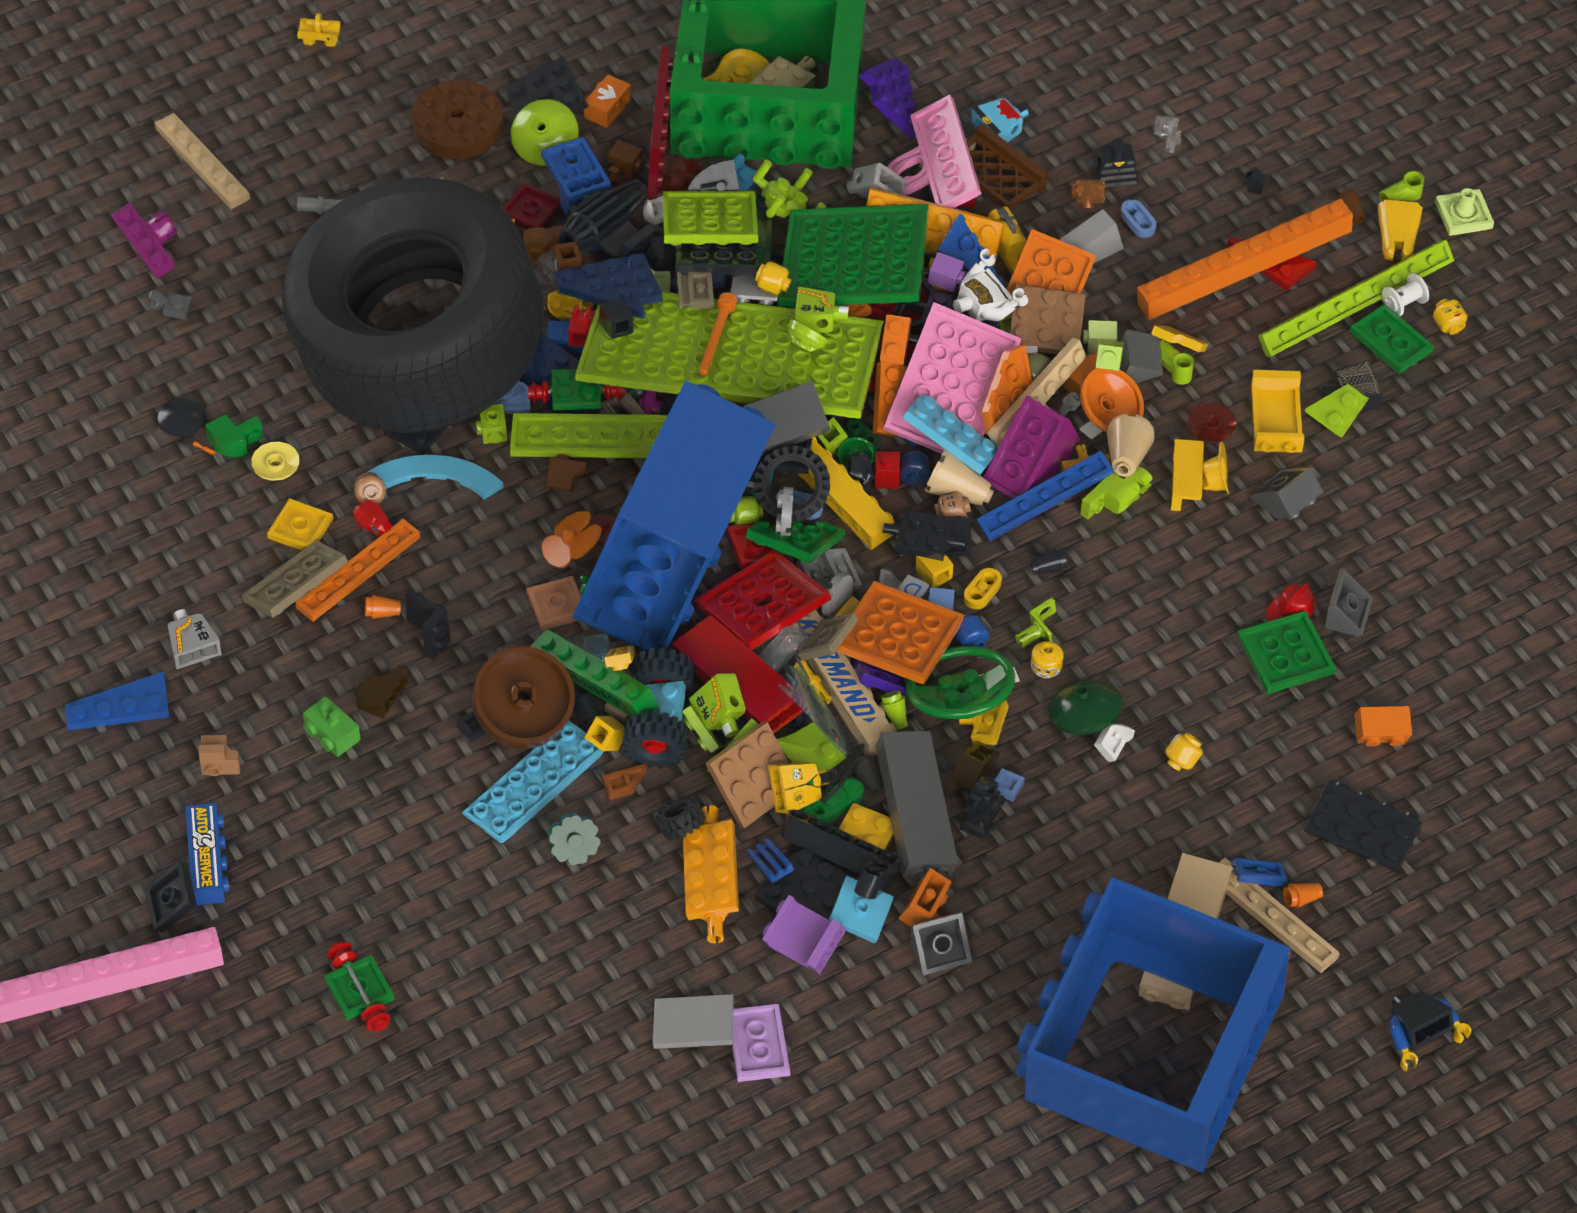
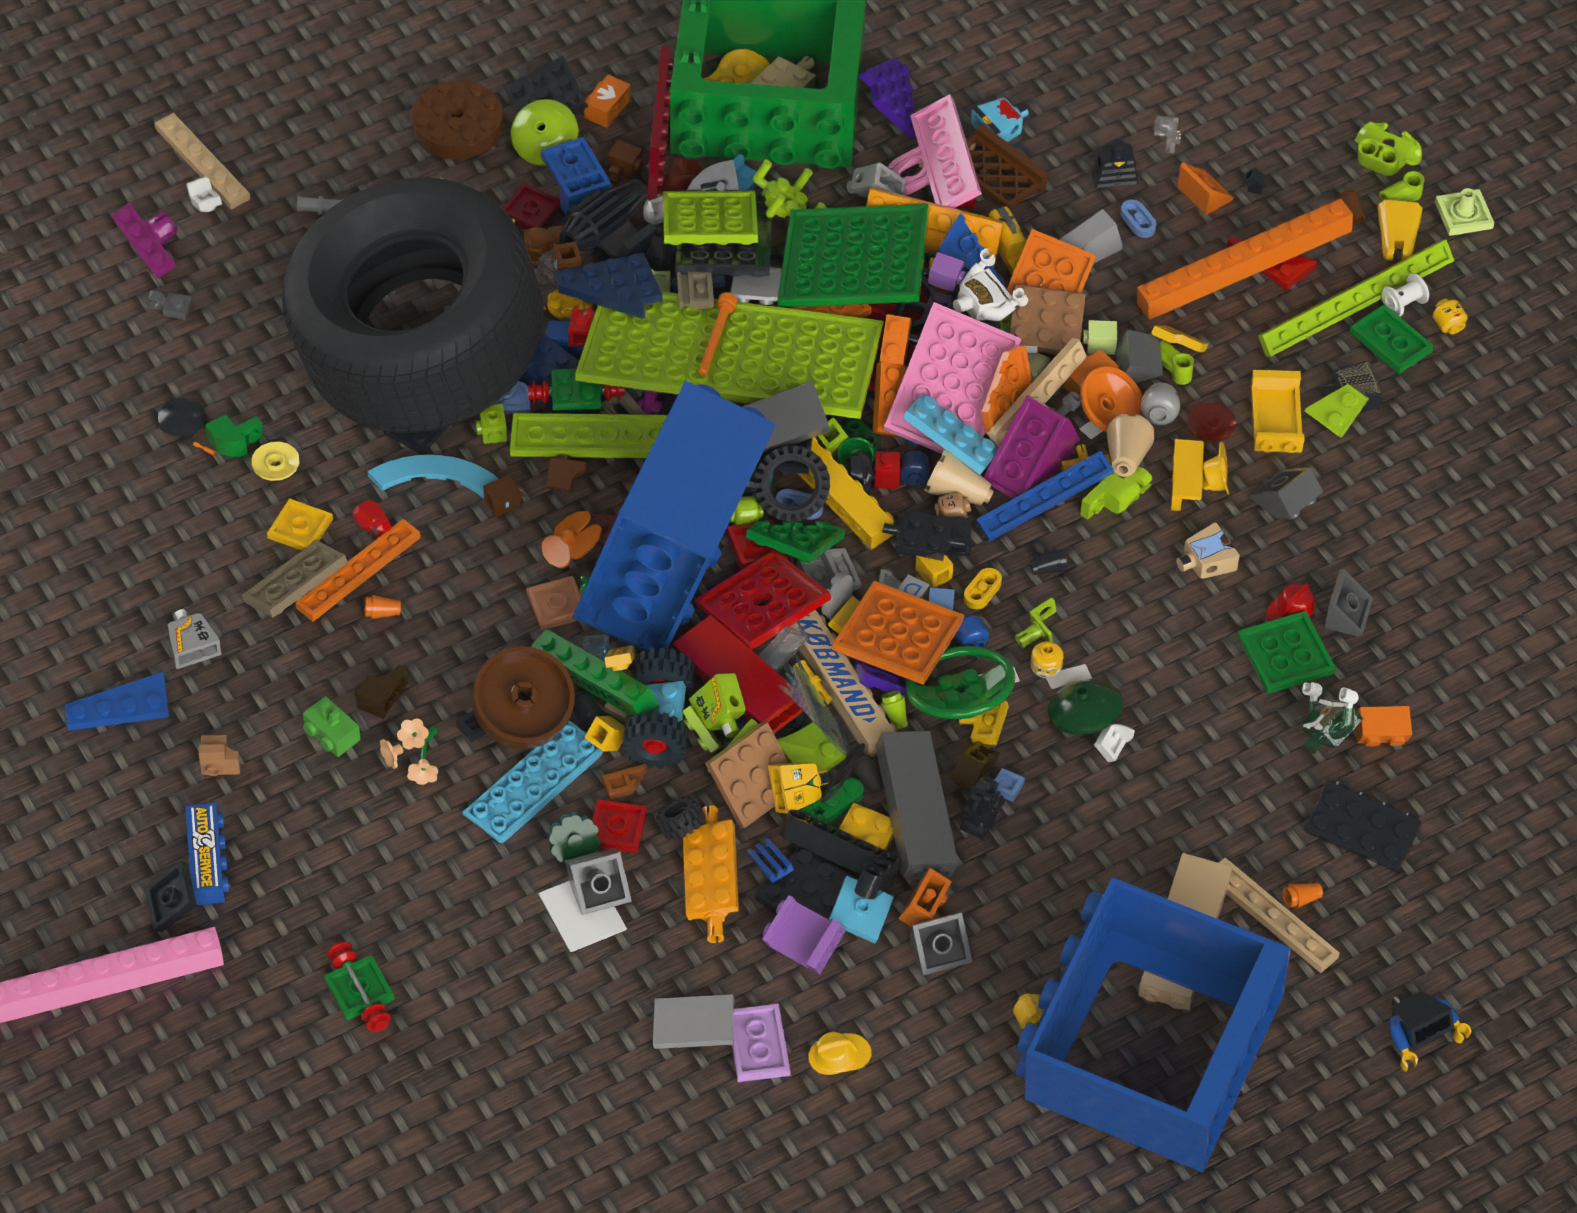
yellow hips [297,13,341,47] -> none
medium nougat head [354,472,386,504] -> none
black bracket [405,590,450,660] -> none
black brick [599,298,633,339] -> none
yellow head [755,261,792,296] -> none
light grey plate [776,487,794,536] -> none
lime piece [787,319,829,353] -> none
lime torso [795,287,849,333] -> none
dark tan tile [797,613,859,661] -> none
clear orange brick [1071,179,1105,208] -> none
lime brick [1096,339,1124,371] -> none
yellow head [1165,732,1203,771] -> none
blue tile [1231,858,1288,887] -> none
none -> white bracket [186,176,222,212]
none -> light nougat plant [380,718,438,785]
none -> reddish brown brick [483,475,523,517]
none -> white sticker [538,881,627,952]
none -> dark grey slope [565,847,632,915]
none -> red tile [592,799,647,853]
none -> yellow piece [808,1032,872,1075]
none -> yellow head [1013,993,1043,1030]
none -> white sticker [1046,664,1092,689]
none -> light grey piece [1140,382,1181,426]
none -> tan torso [1176,523,1240,579]
none -> orange slope [1178,162,1234,215]
none -> clear green torso [1302,682,1363,754]
none -> lime piece [1354,122,1422,176]

